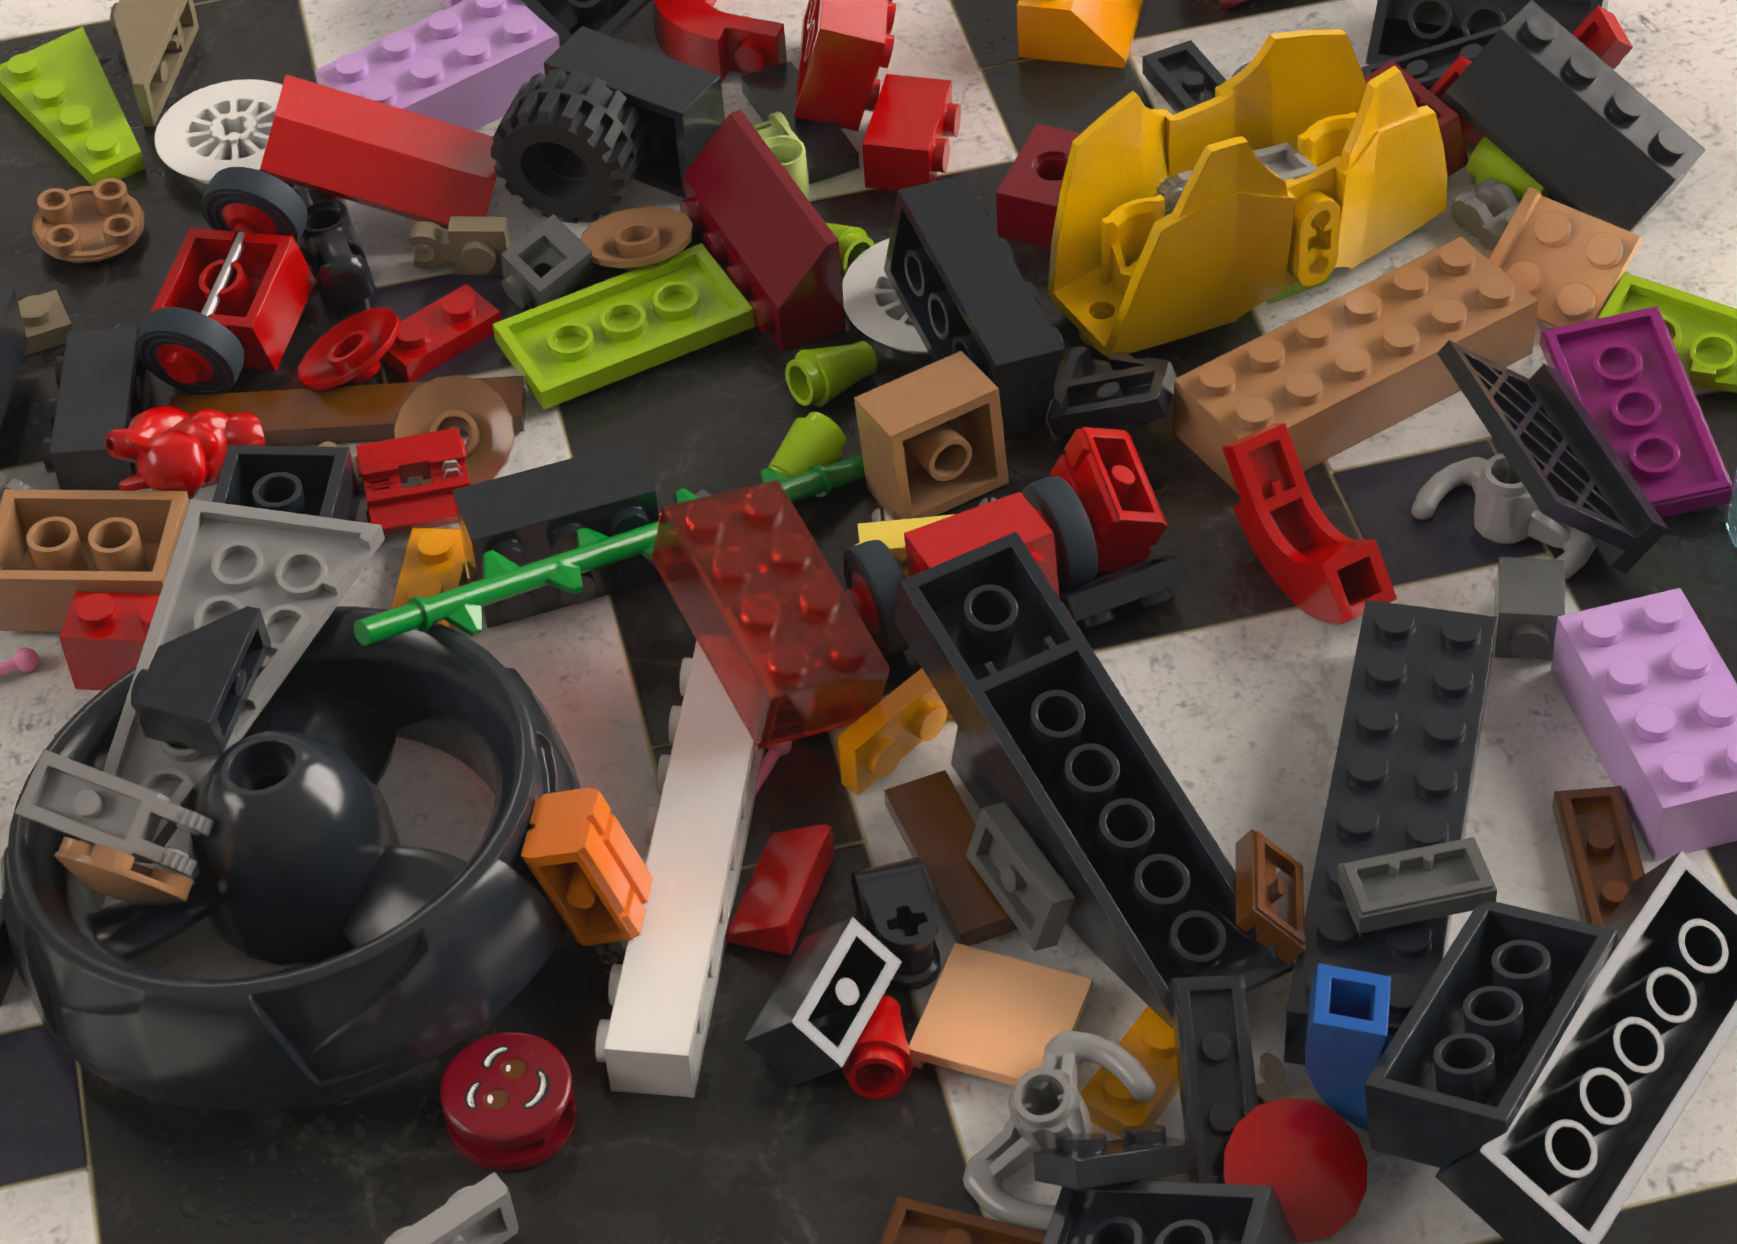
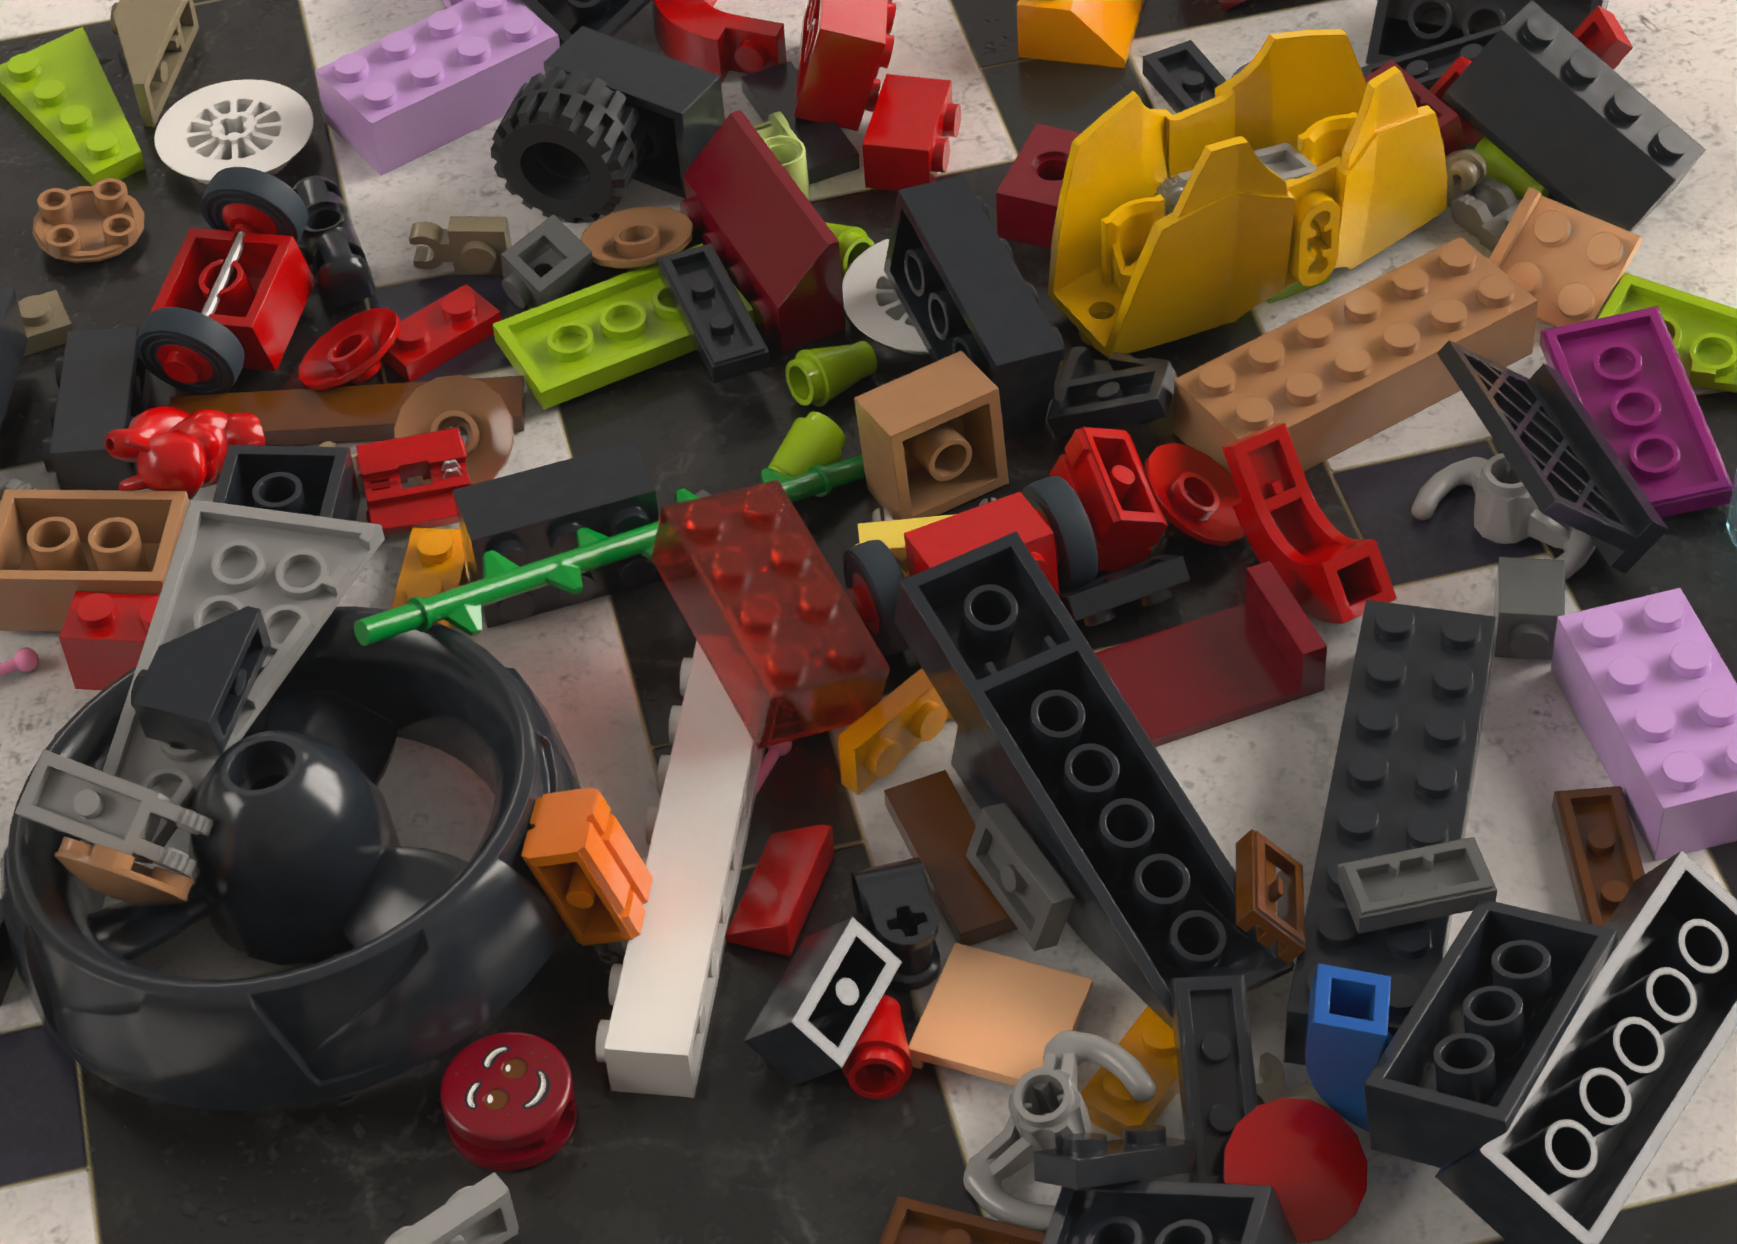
red slope [260,74,497,229] -> none
none -> black tile [657,243,771,383]
none -> dark red panel [1095,561,1327,747]
none -> red dish [1144,443,1244,546]
none -> dark tan arm [1445,149,1487,208]

